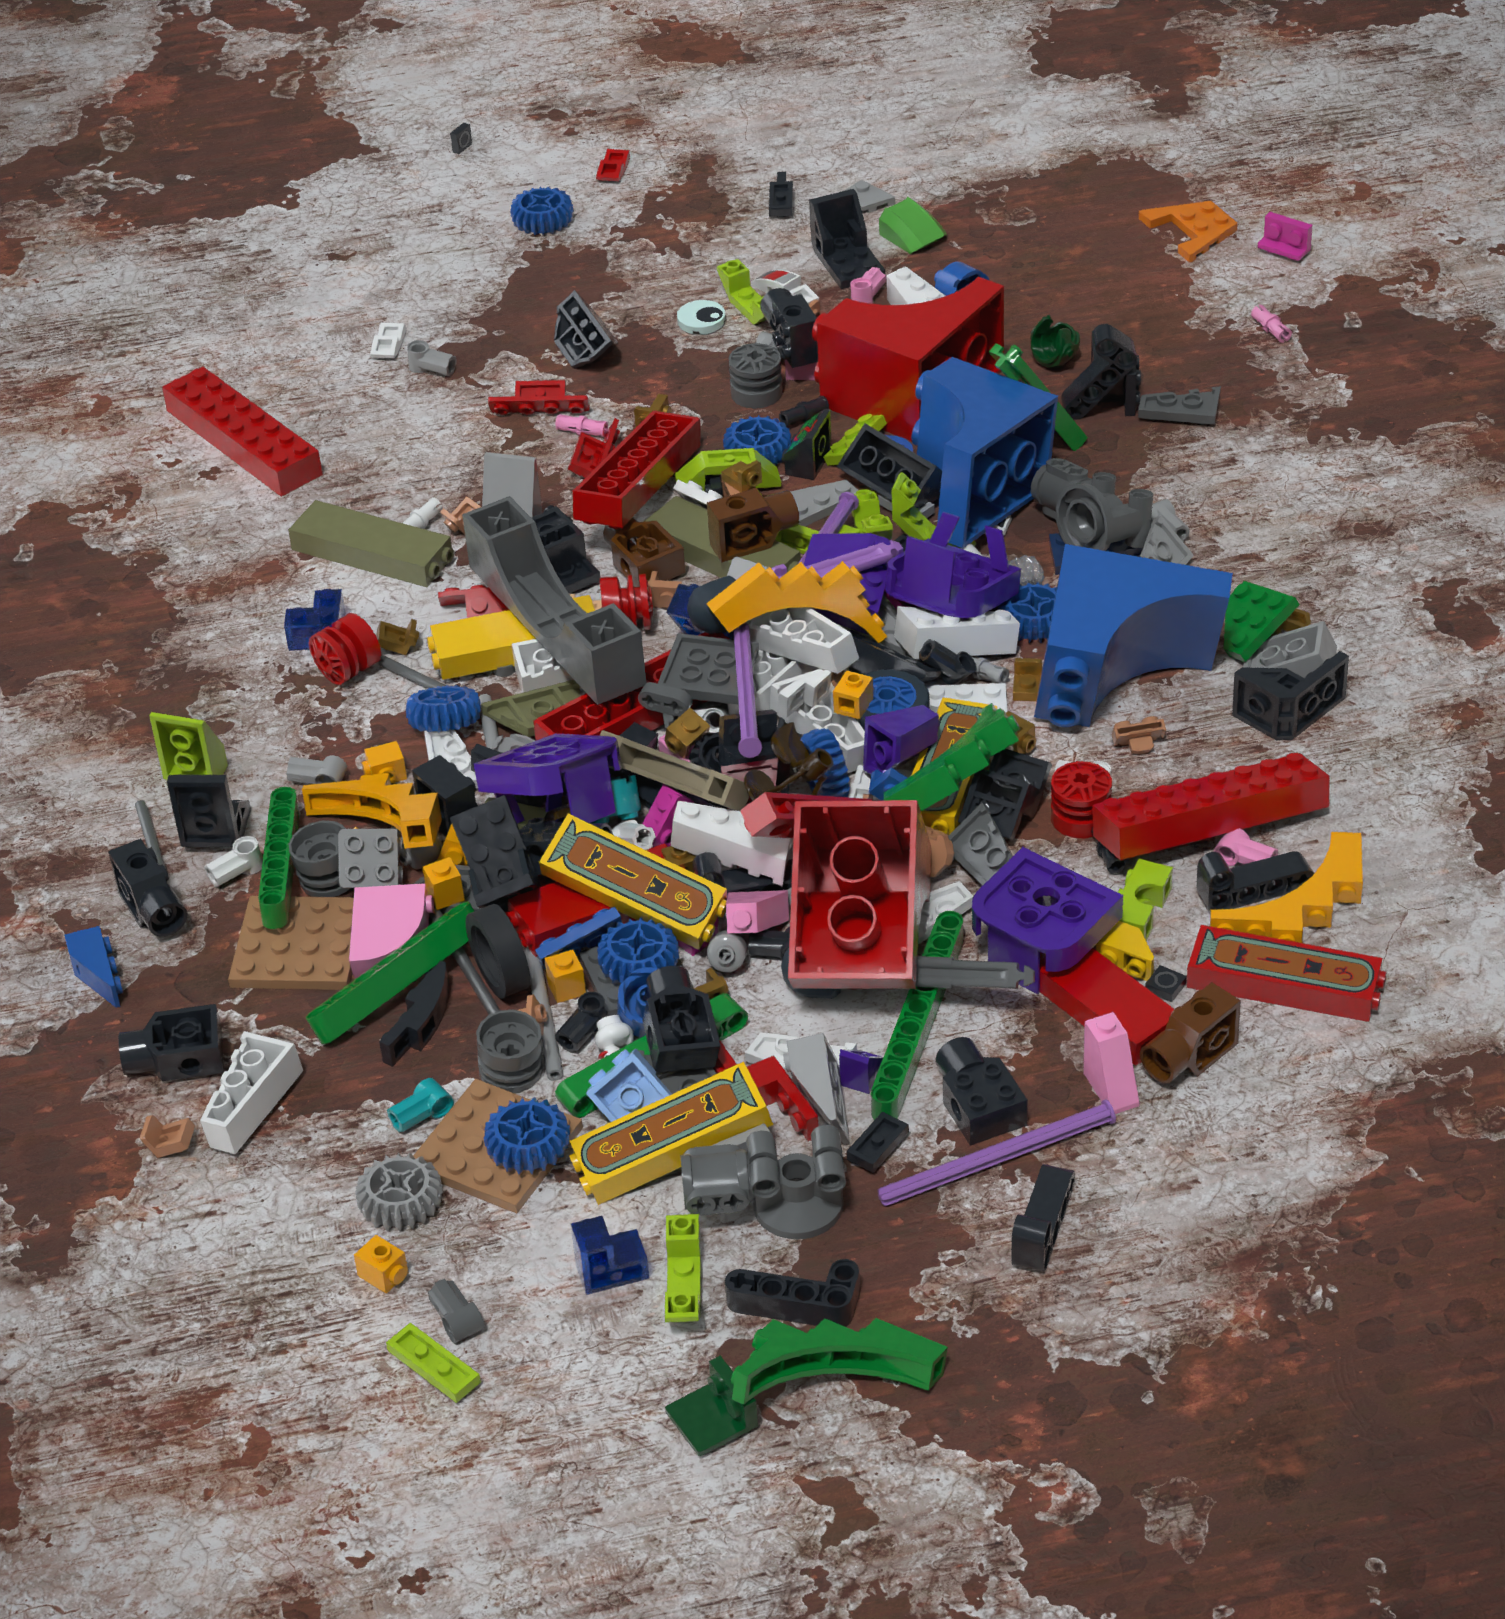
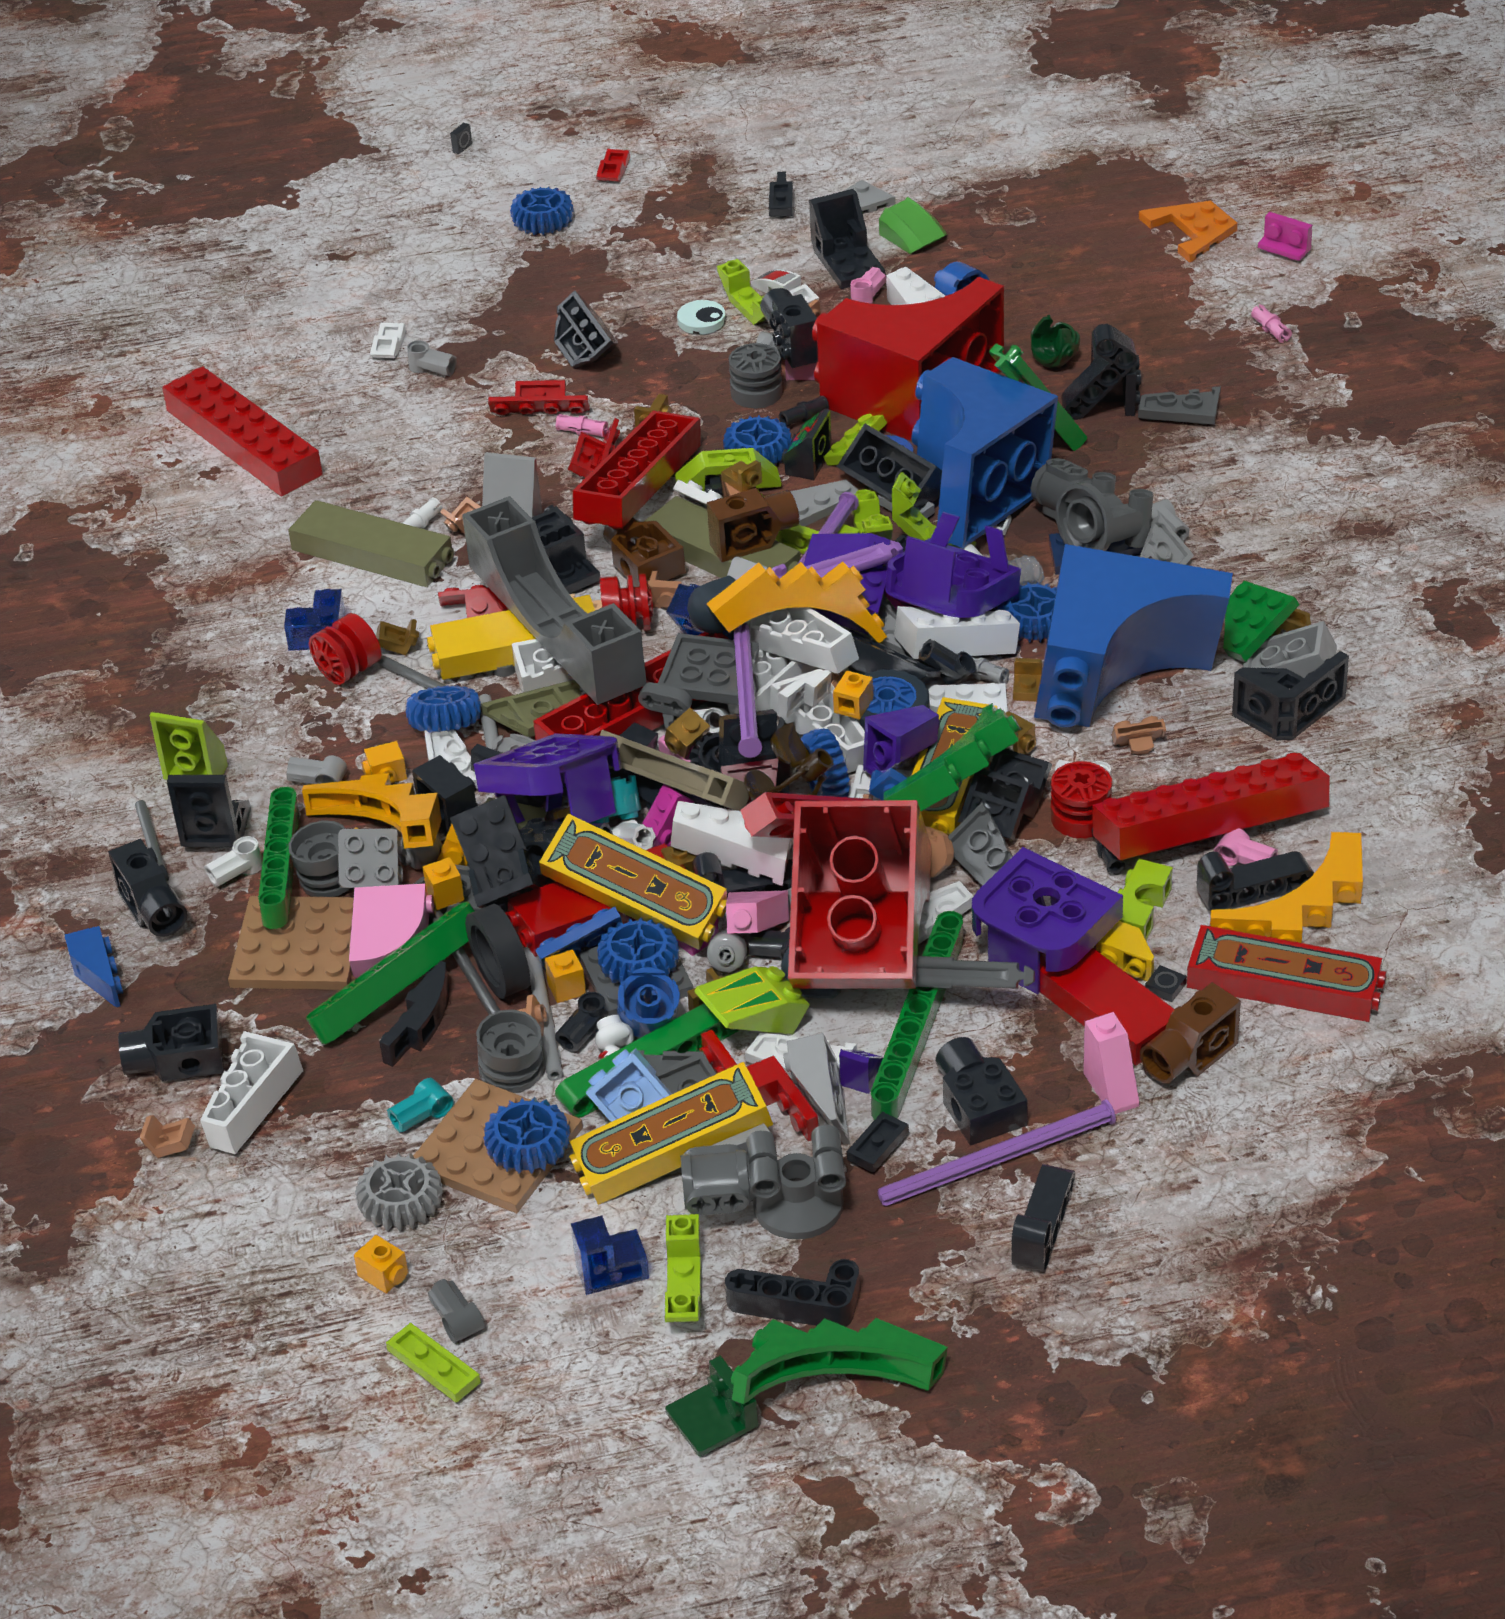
black brick [642,966,721,1072] -> none
none -> lime slope [694,966,810,1034]

